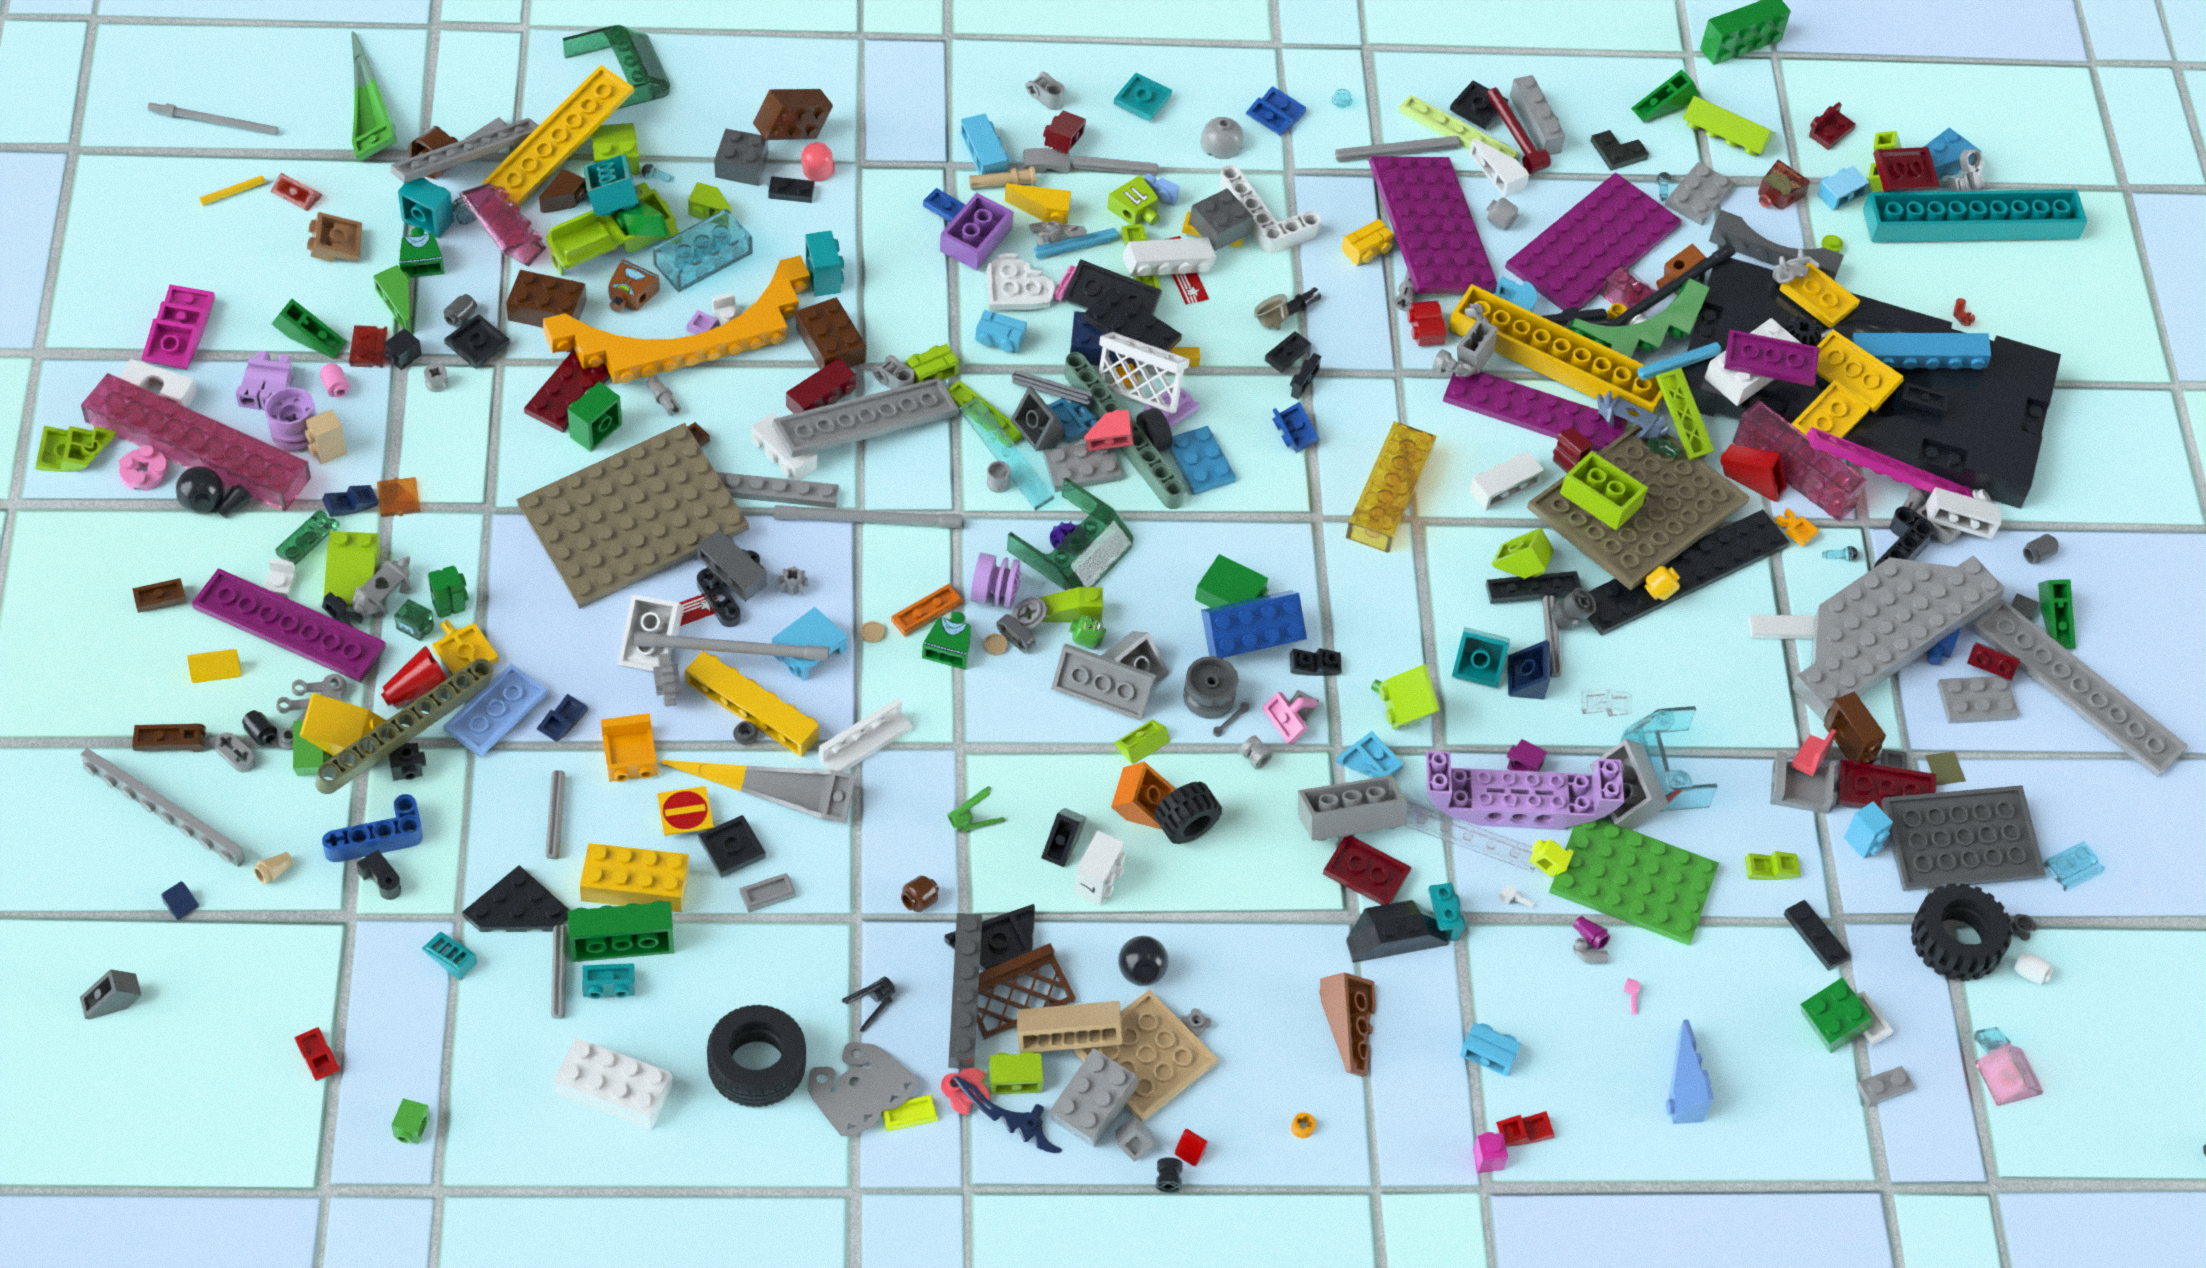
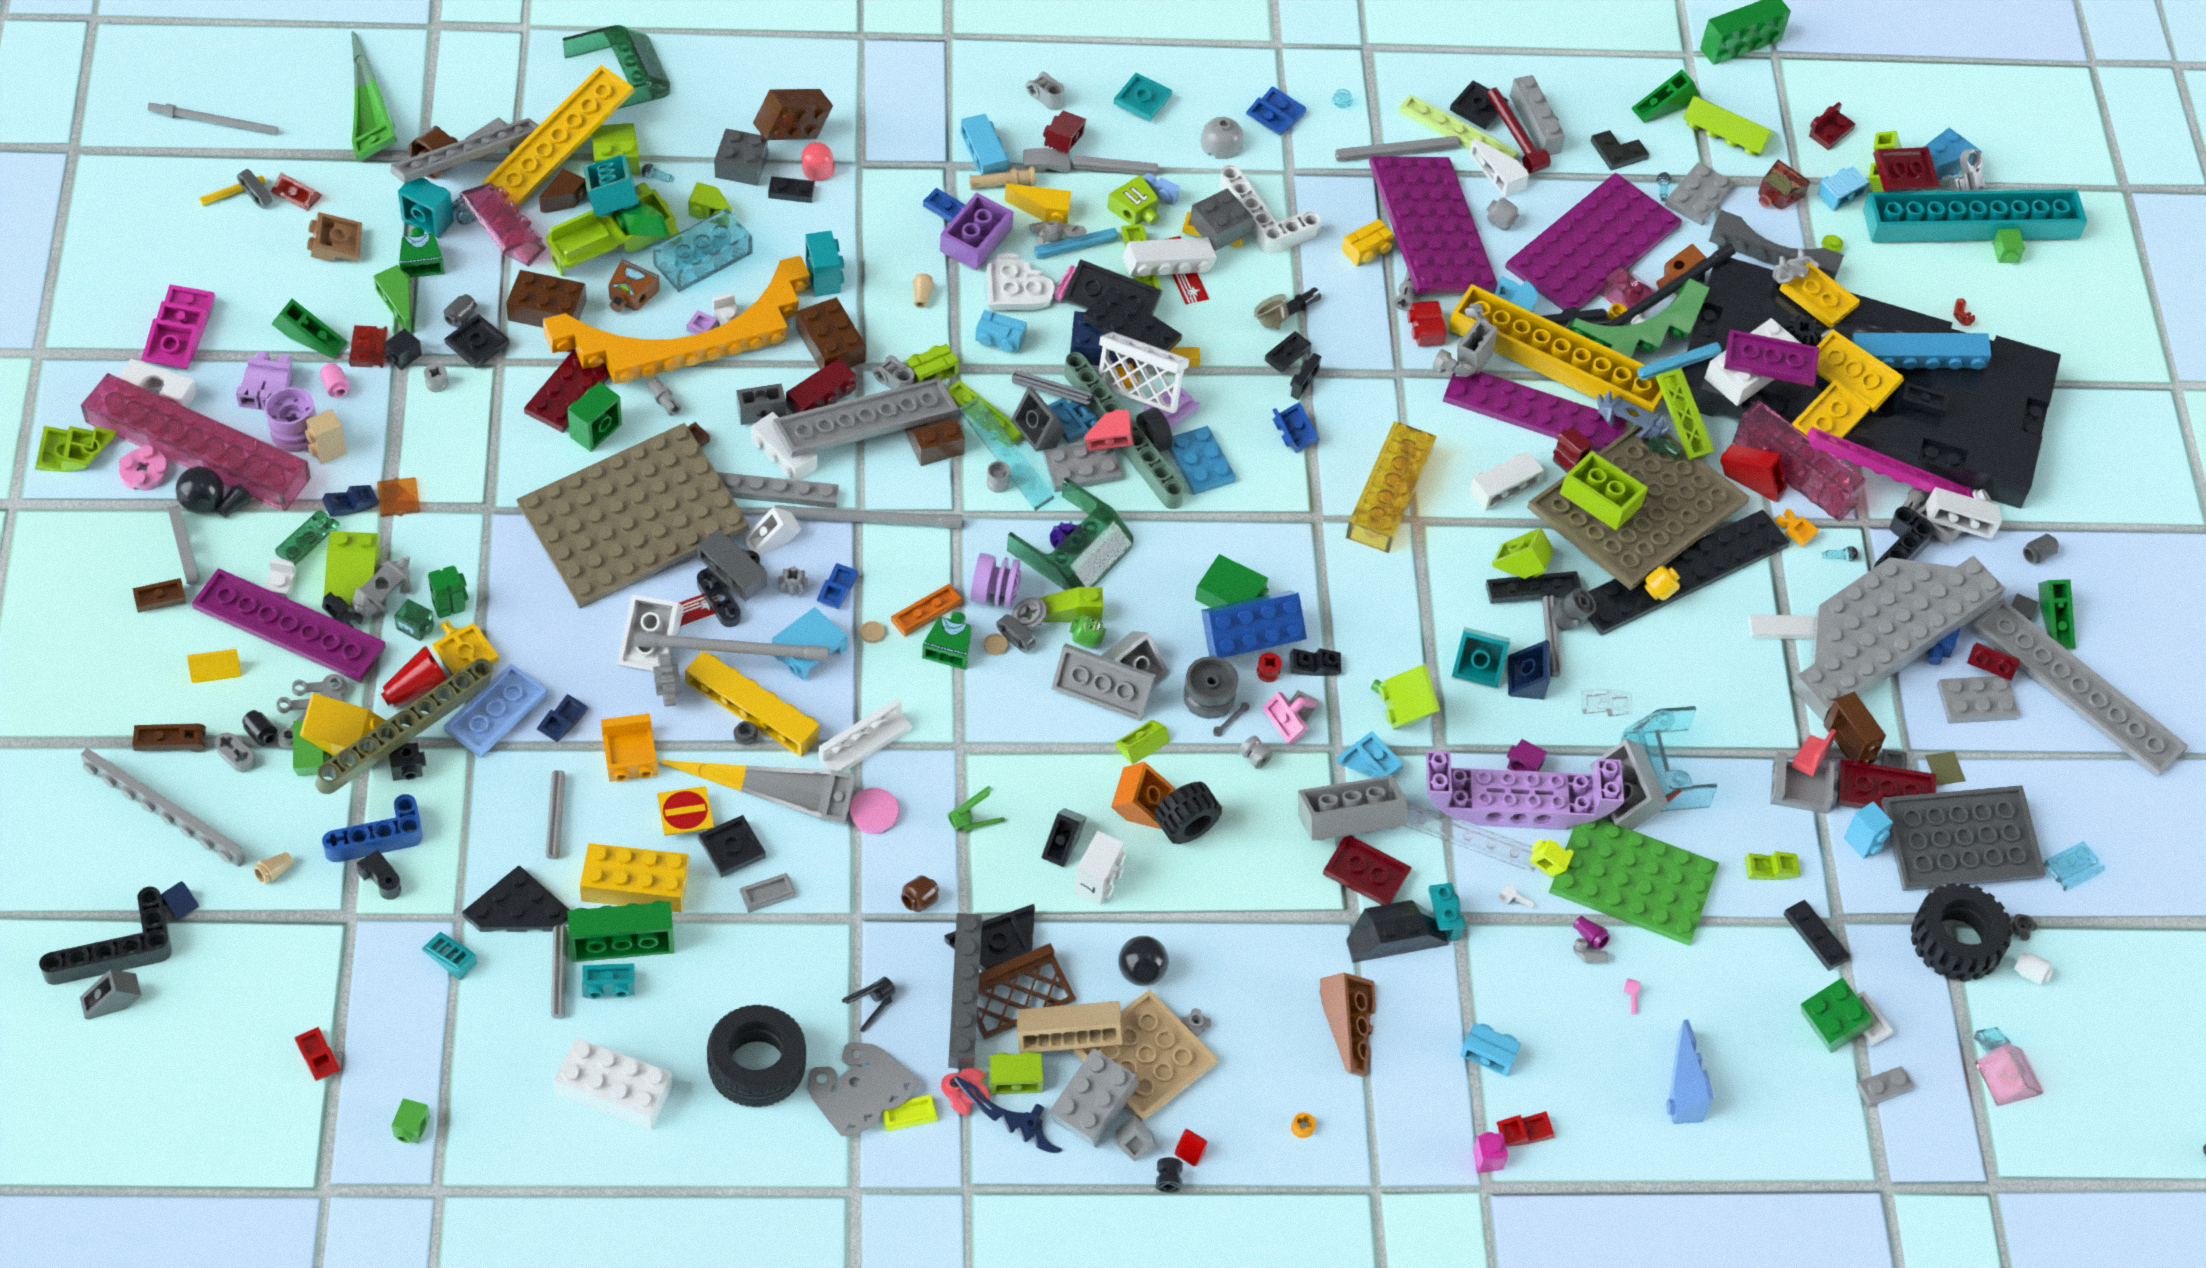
none -> black beam [39,886,172,985]
none -> light grey beam [167,505,199,584]
none -> dark grey beam [236,168,272,209]
none -> dark grey brick [736,383,786,425]
none -> white slope [743,507,801,555]
none -> blue slope [817,563,859,610]
none -> bright pink tile [850,788,899,834]
none -> reddish brown slope [905,418,965,466]
none -> tan cone [912,273,934,308]
none -> red wheel [1256,652,1282,683]
none -> bright green brick [1993,229,2025,263]

